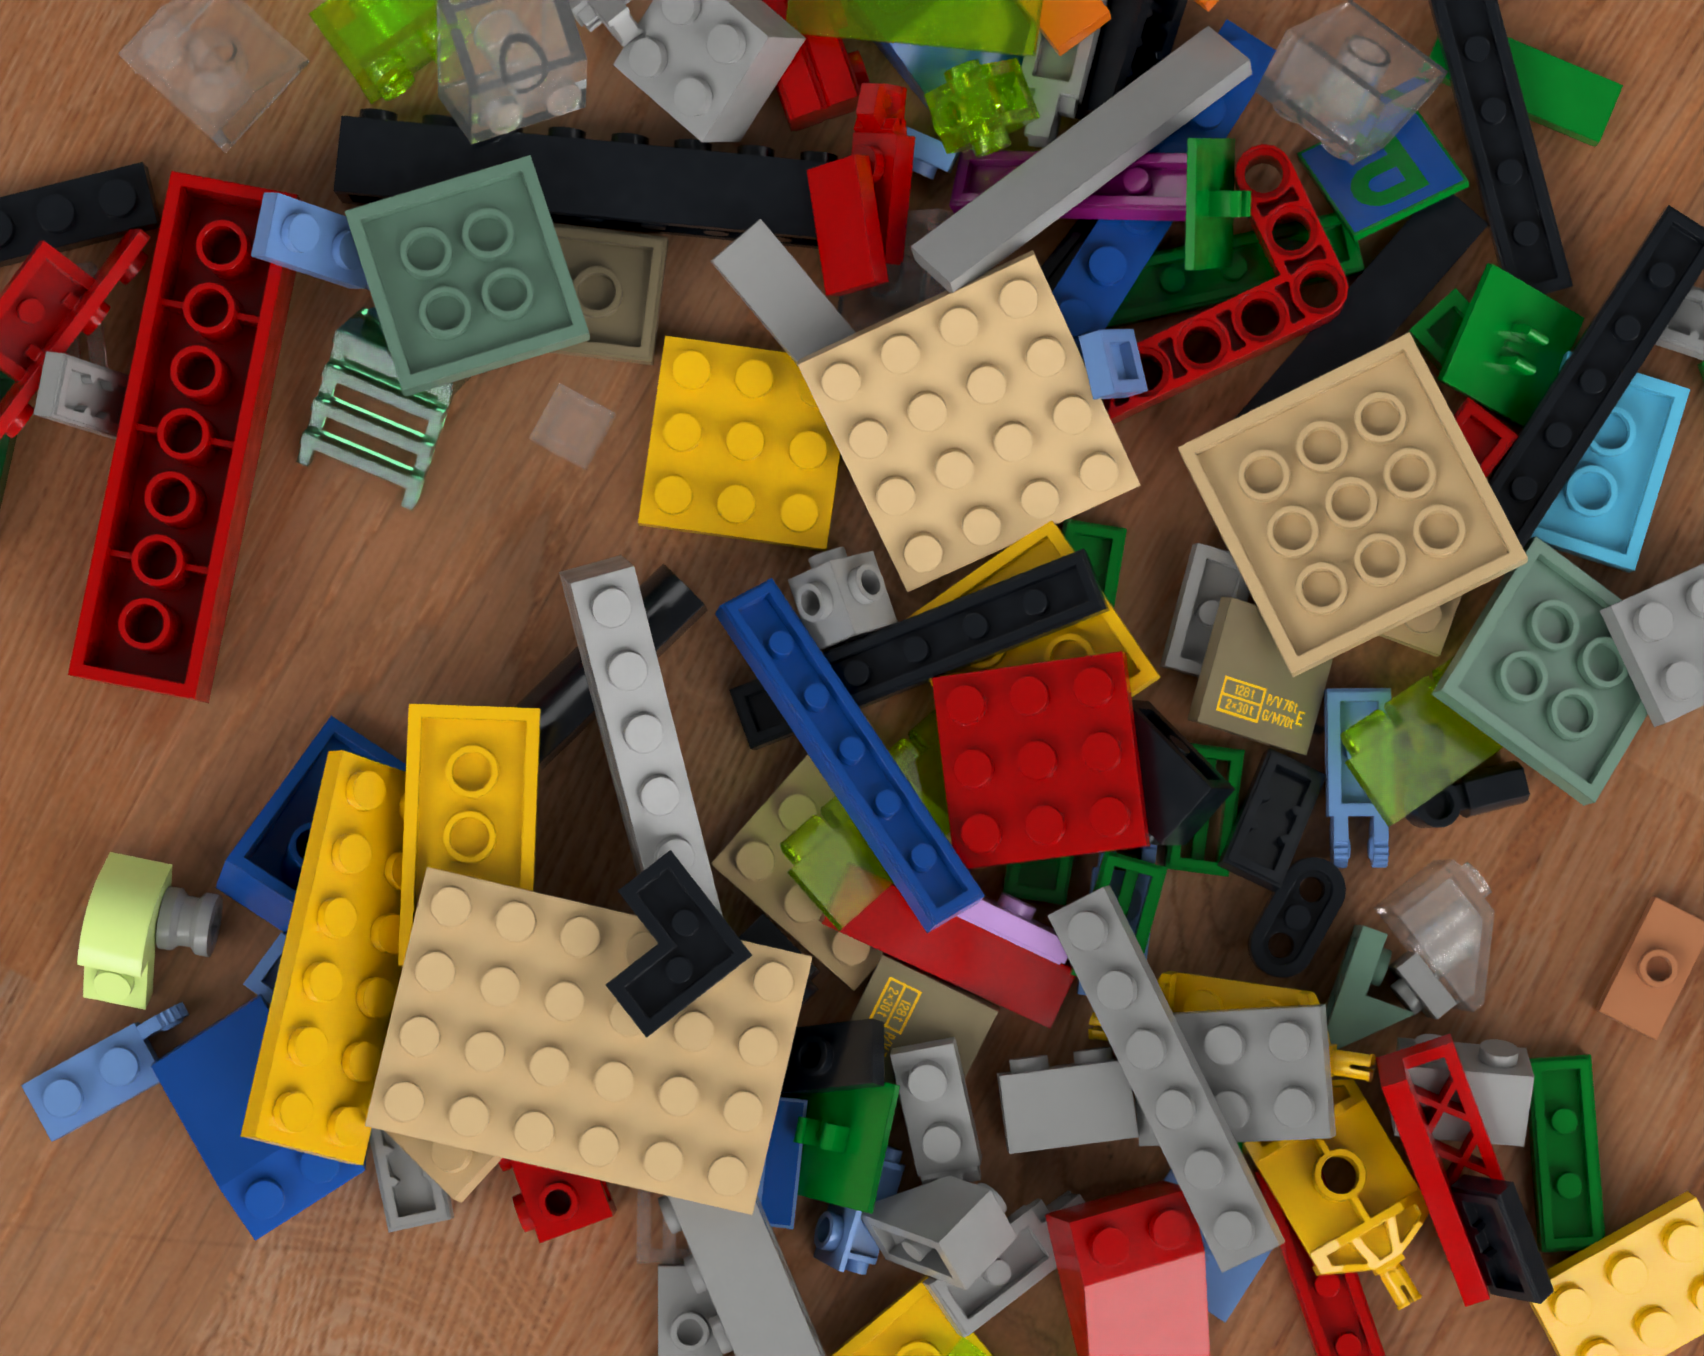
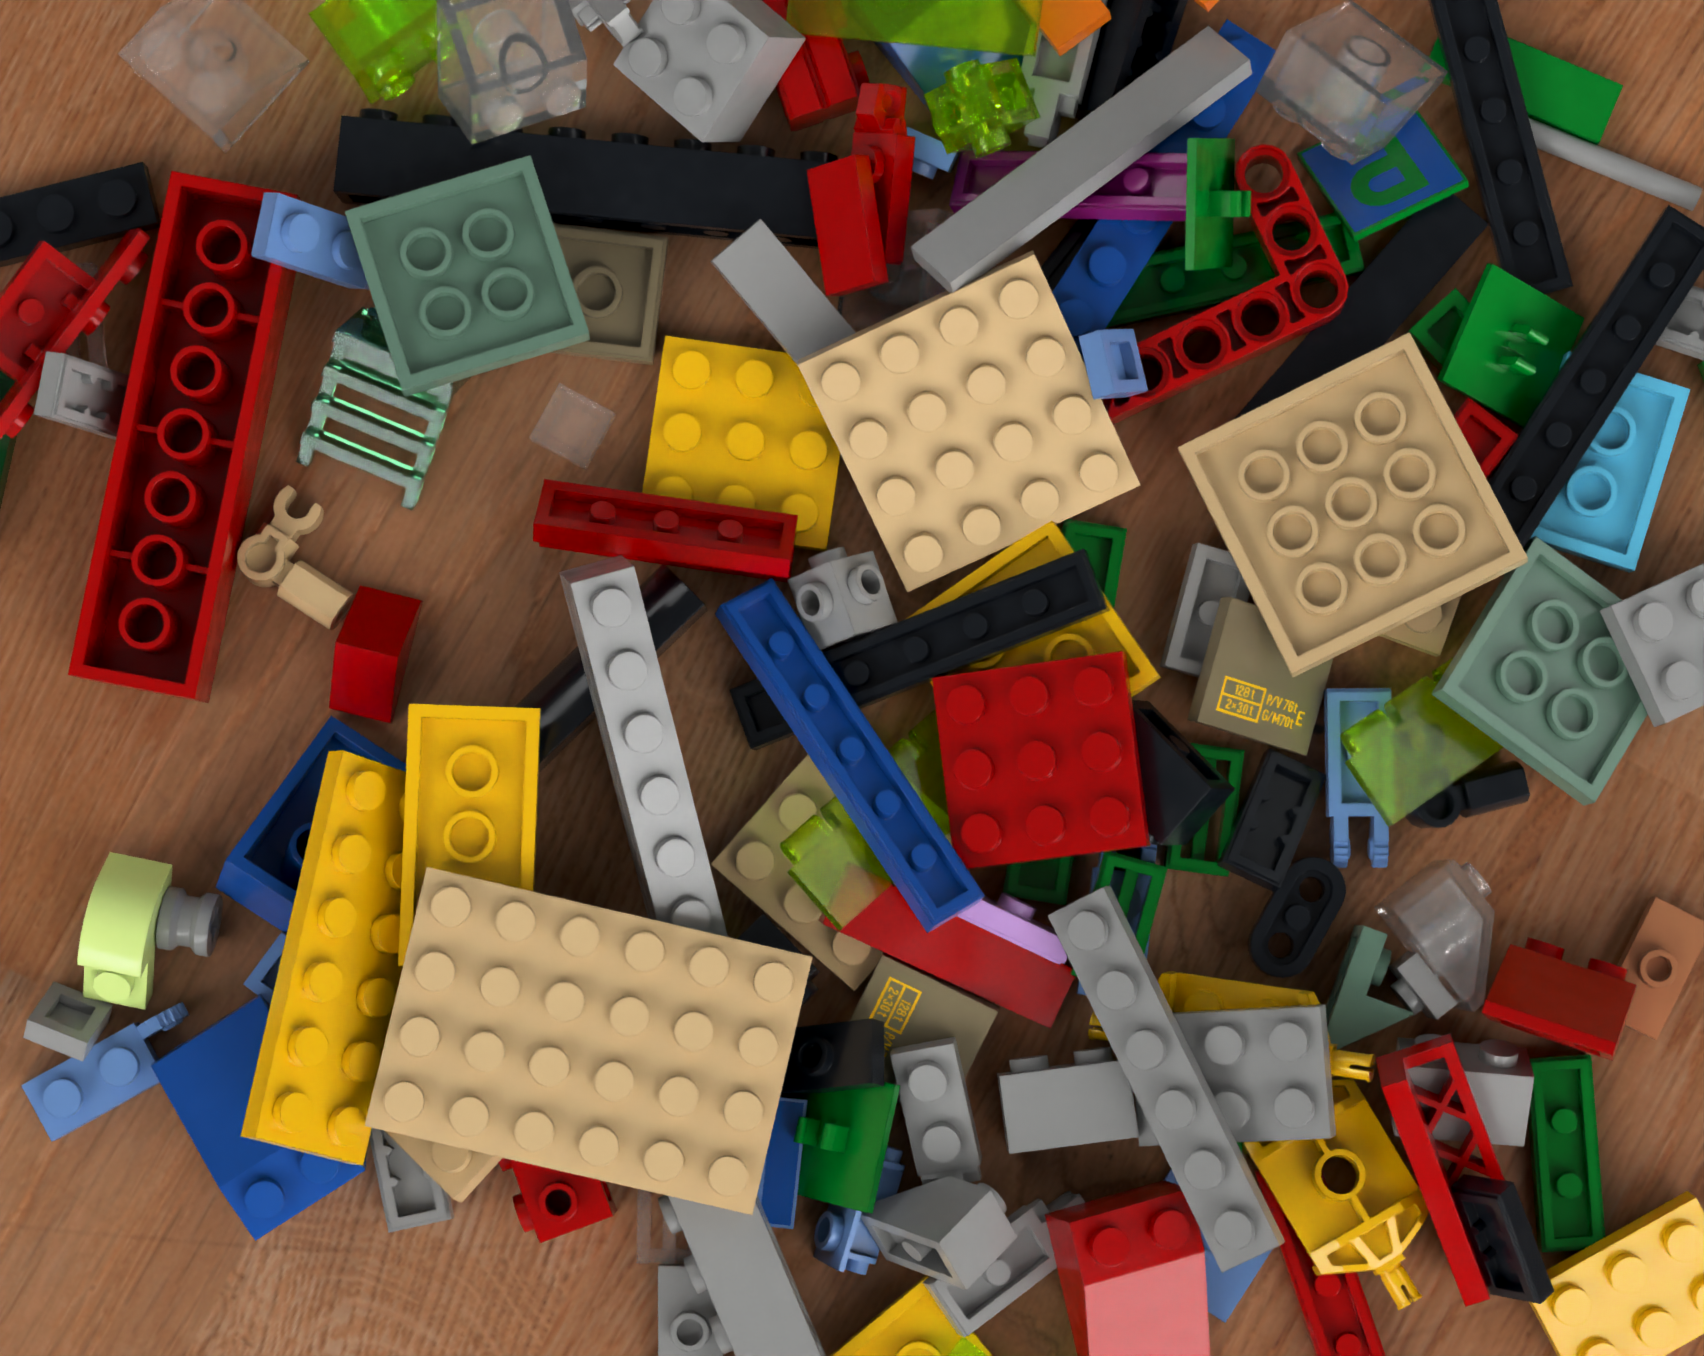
black plate [606,850,752,1038] -> none
none -> light grey plate [23,981,113,1062]
none -> tan bar [237,485,355,630]
none -> red slope [329,585,423,724]
none -> red fence [533,479,798,582]
none -> red slope [1482,937,1637,1061]
none -> light grey bar [1529,118,1702,211]

